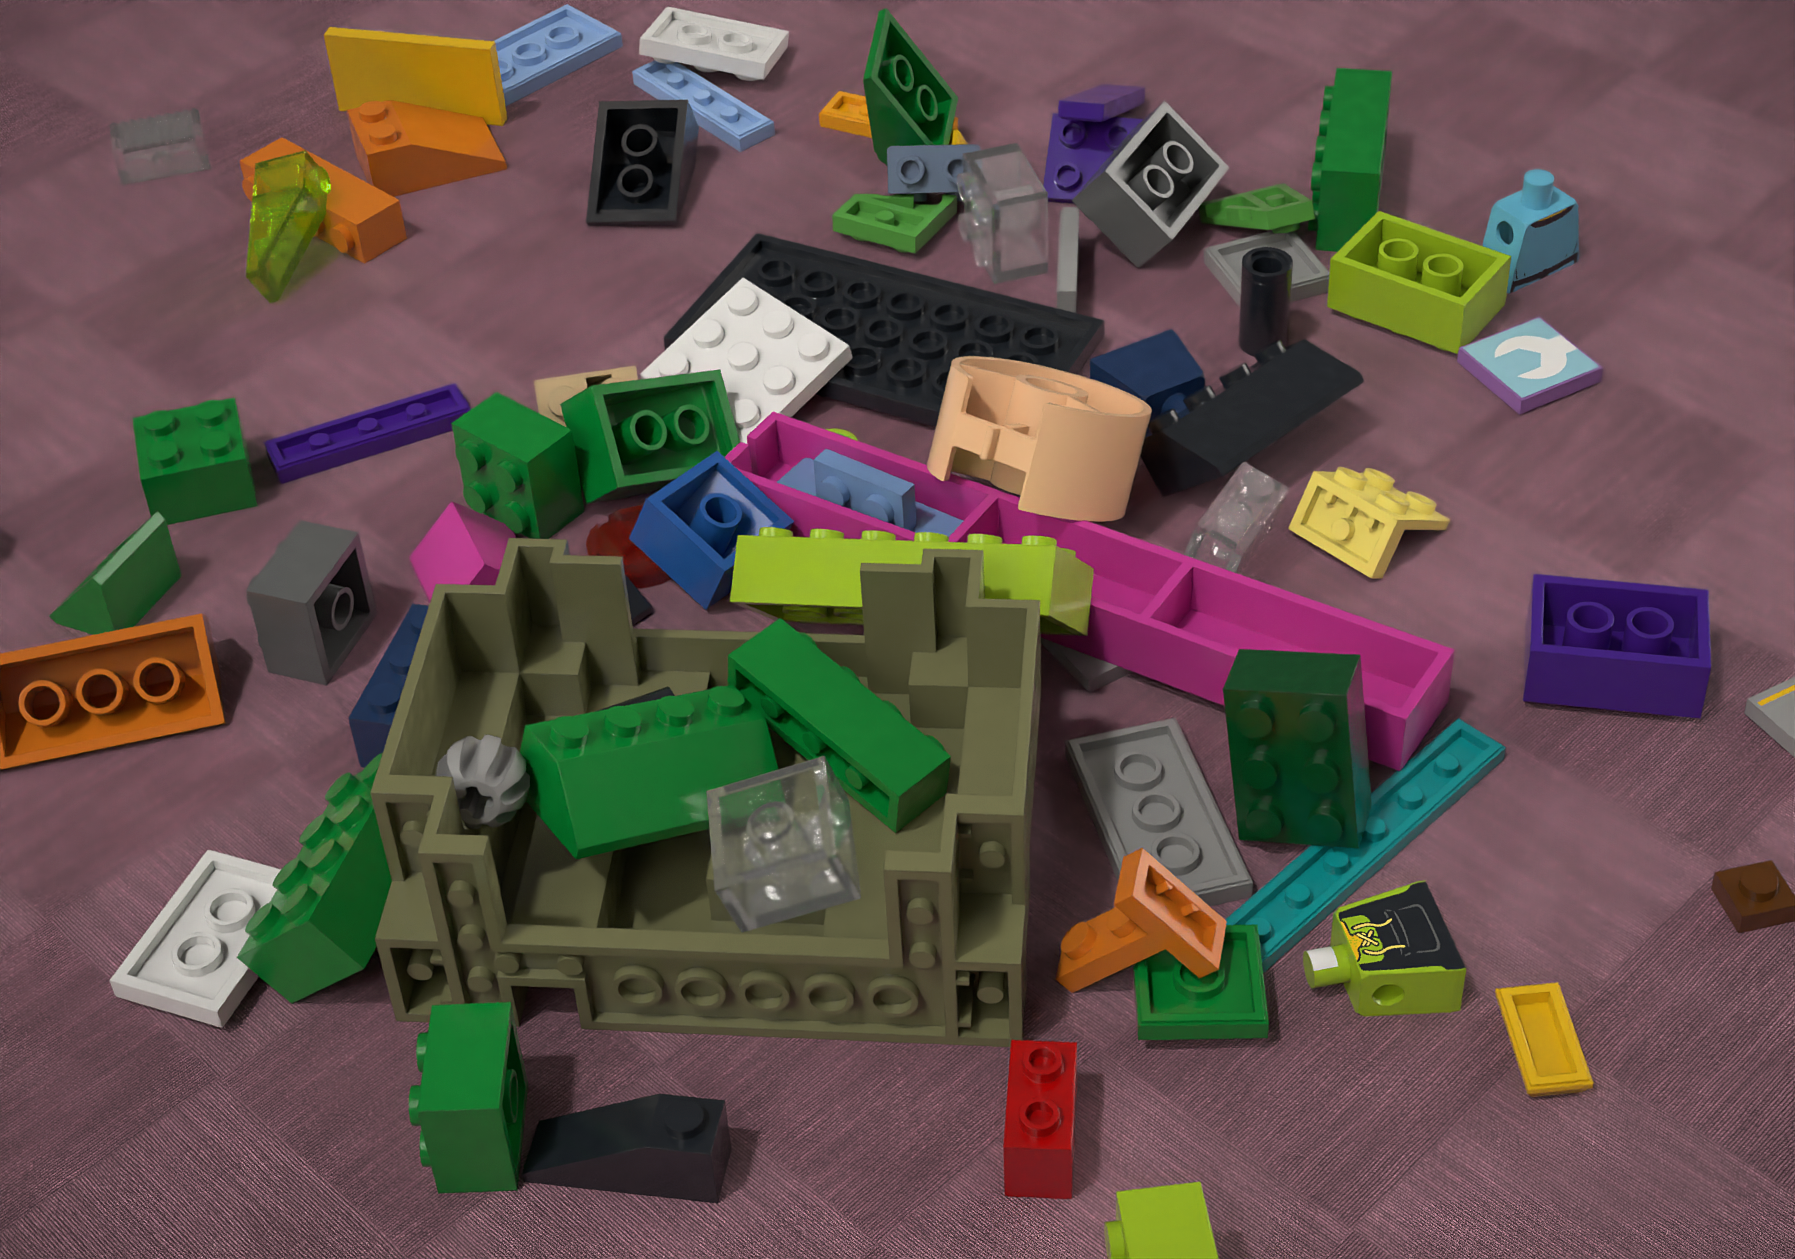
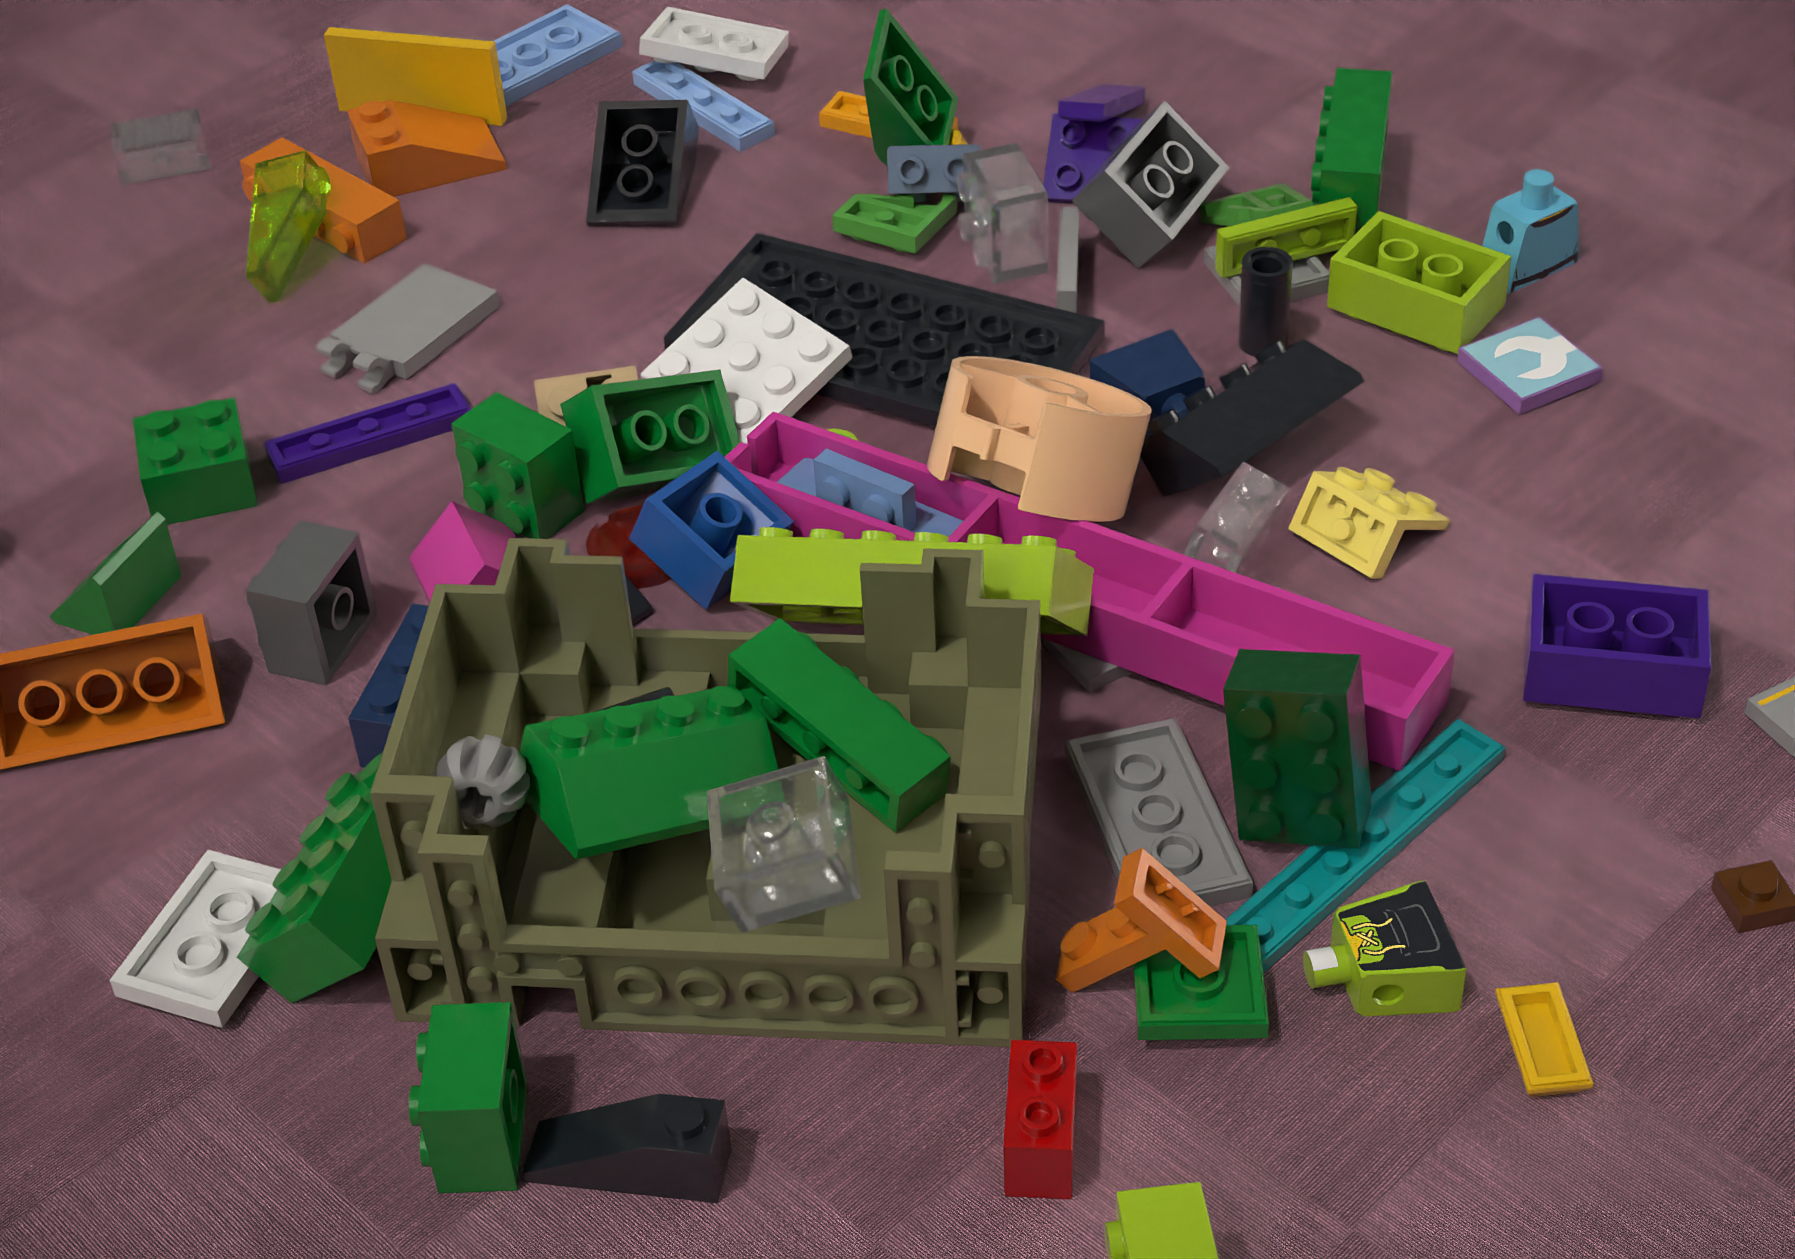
none -> light grey tile [316,263,500,393]
none -> lime tile [1215,197,1357,278]

